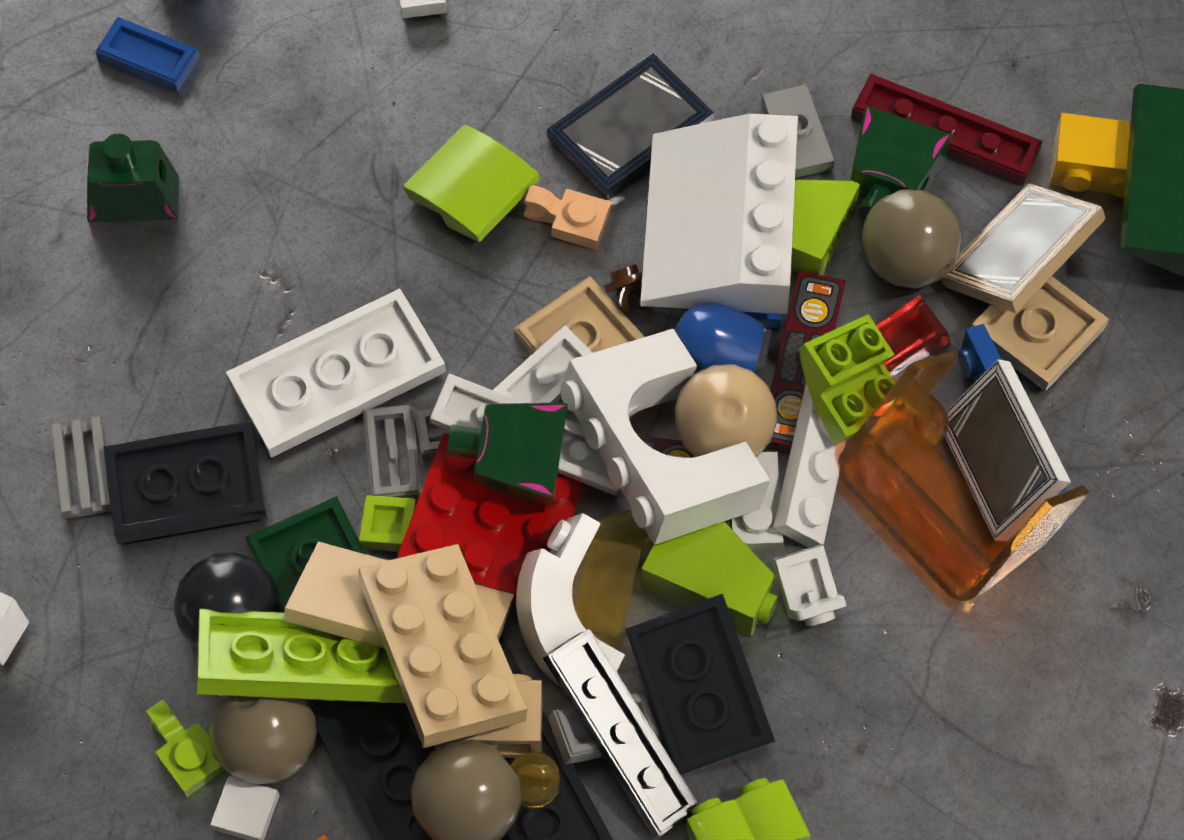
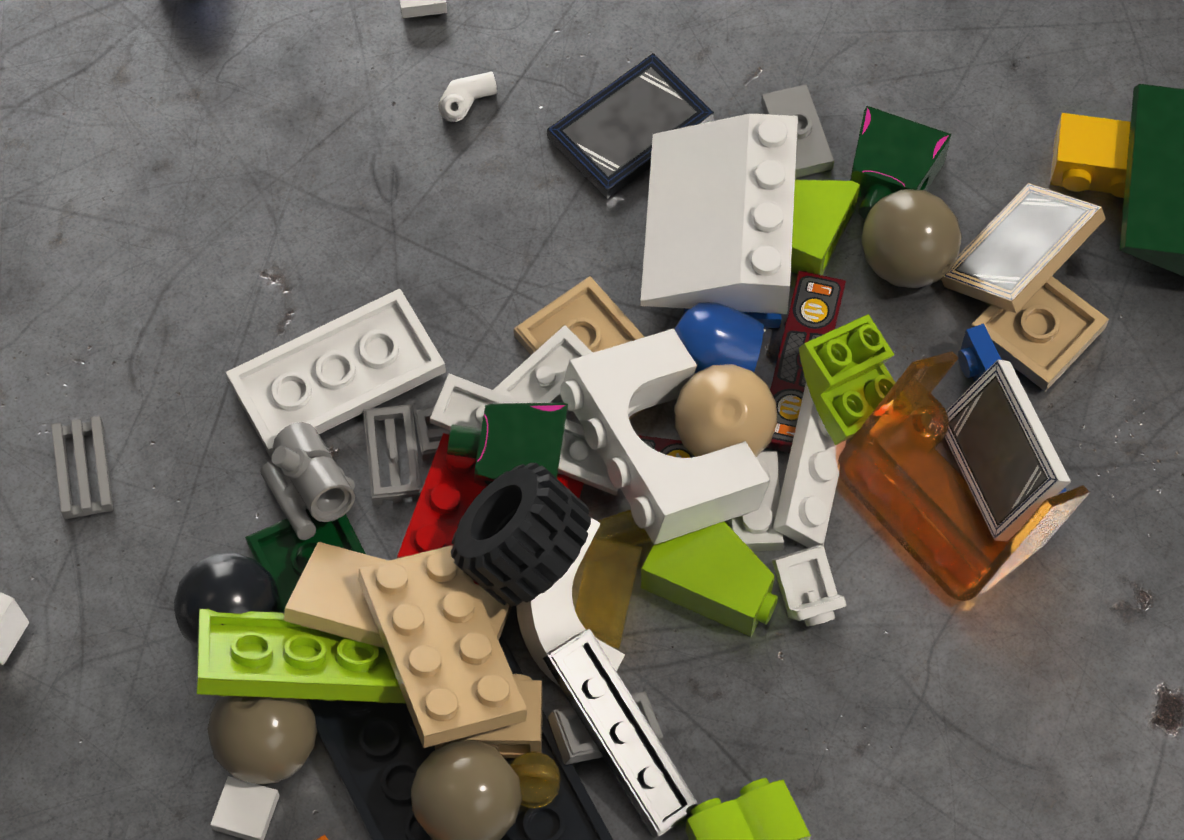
dark green torso [87,133,180,222] -> none
blue tile [95,17,200,93] -> none
black plate [103,421,267,544] -> none
lime plate [146,699,225,798] -> none
lime plate [359,495,417,552] -> none
lime slope [403,124,541,242] -> none
light nougat plate [524,186,611,250] -> none
reddish brown plate [603,264,648,314] -> none
black tile [625,594,776,776] -> none
dark red tile [851,73,1043,186] -> none
clear red slope [876,295,951,376] -> none
none -> light grey pin [260,422,355,540]
none -> white arm [438,71,497,122]
none -> black tyre [451,463,591,606]

